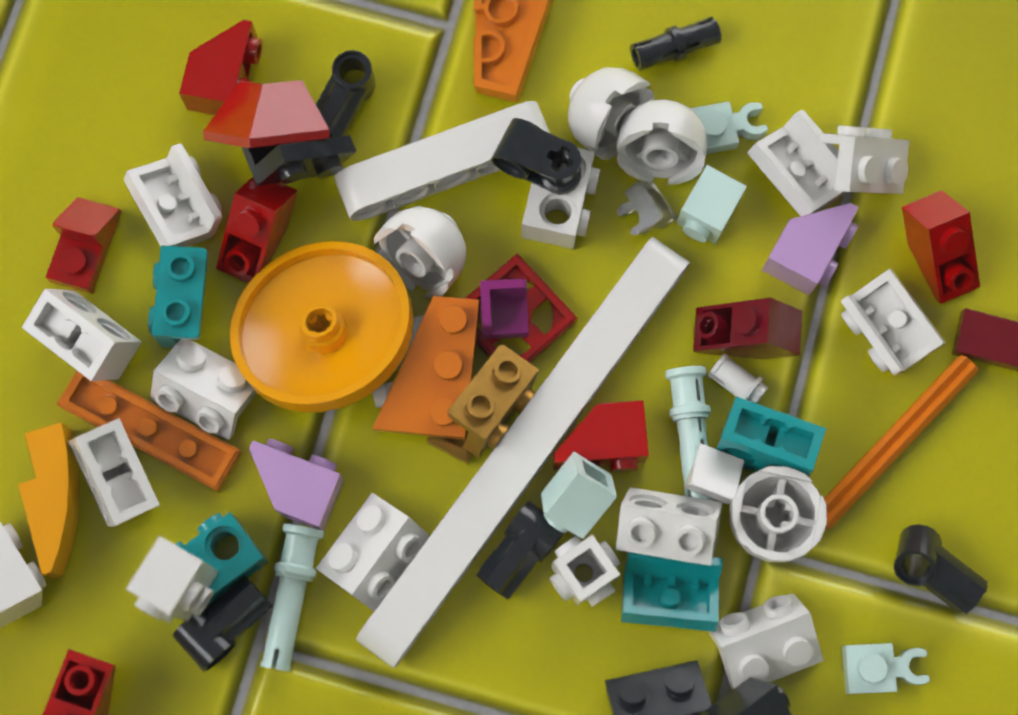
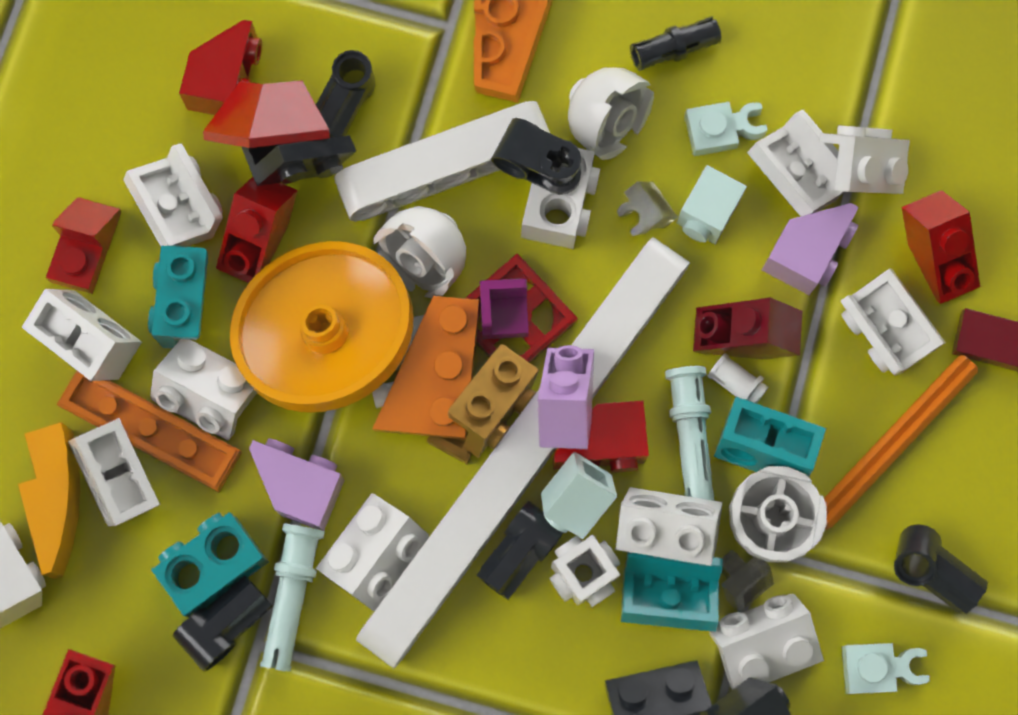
white brick [127,536,219,623] -> none
white cylinder [616,99,707,185] -> none
white slope [684,443,744,505] -> none
none -> lavender slope [538,345,594,449]
none -> clear smoke tile [721,550,774,612]

